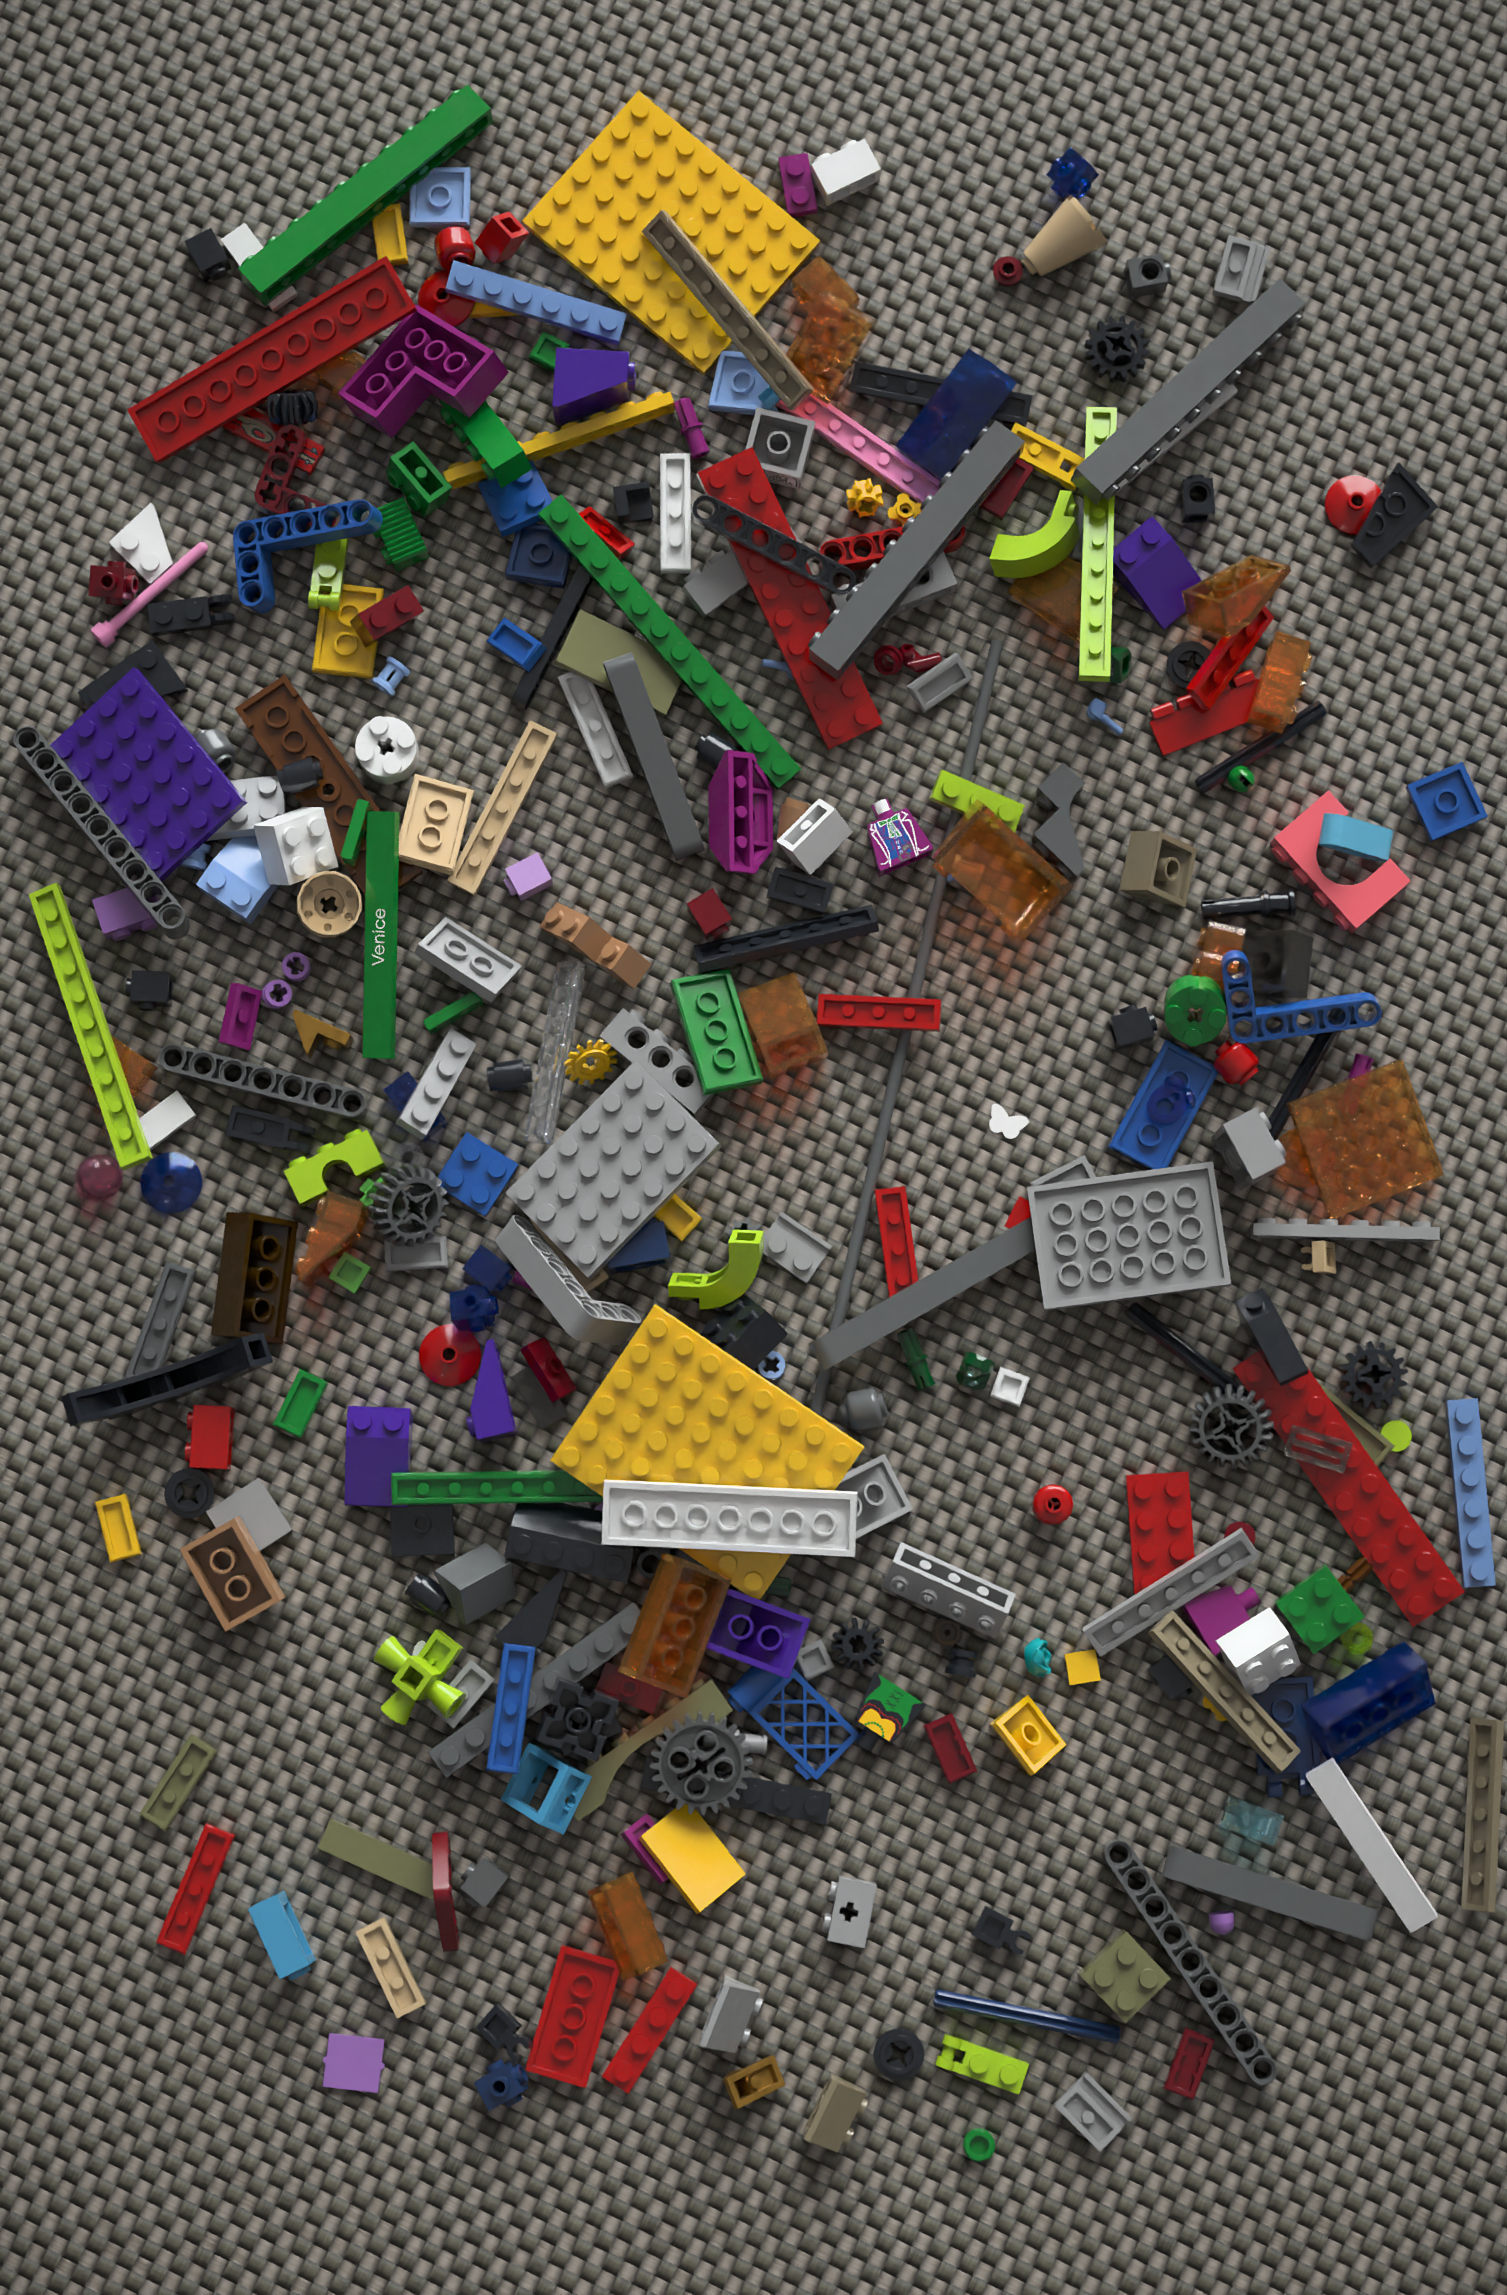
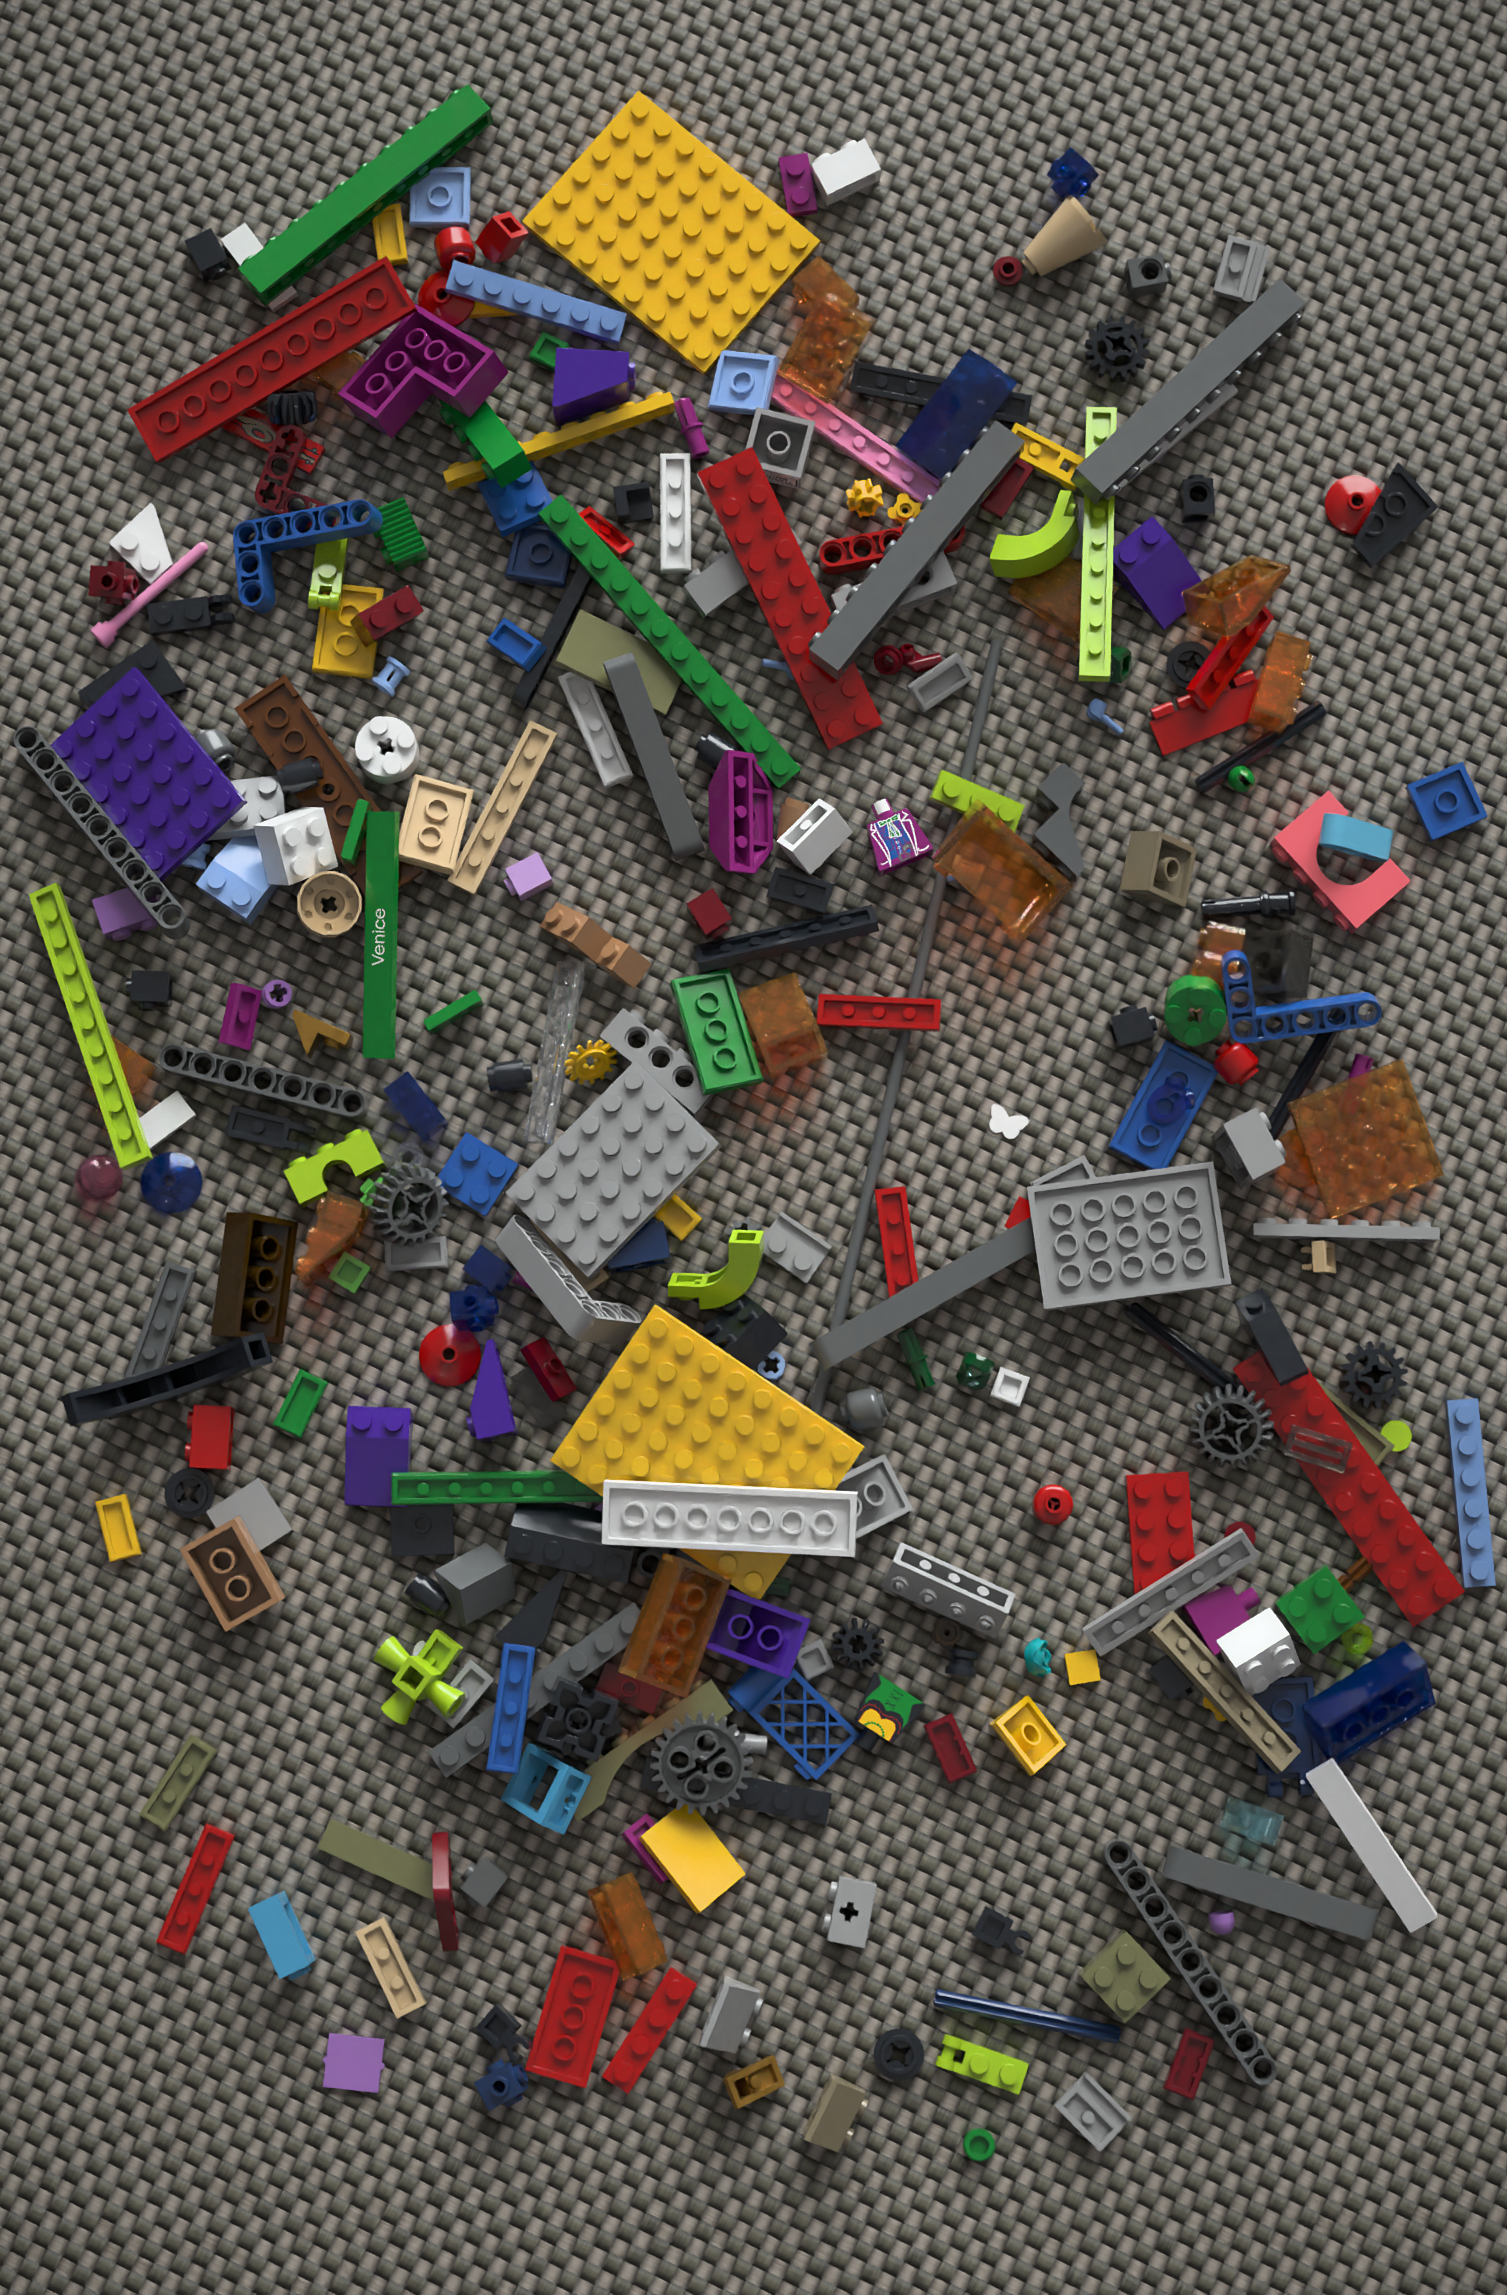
medium lavender bush [282,952,311,982] -> none
green brick [385,441,452,518] -> none
light grey plate [395,1028,476,1140] -> none
light grey plate [414,917,522,1003] -> none
dark tan tile [641,210,814,410] -> none
black beam [691,495,856,596] -> none
dark azure hand [758,386,781,412] -> none
dark tan plate [1461,1718,1504,1912] -> none

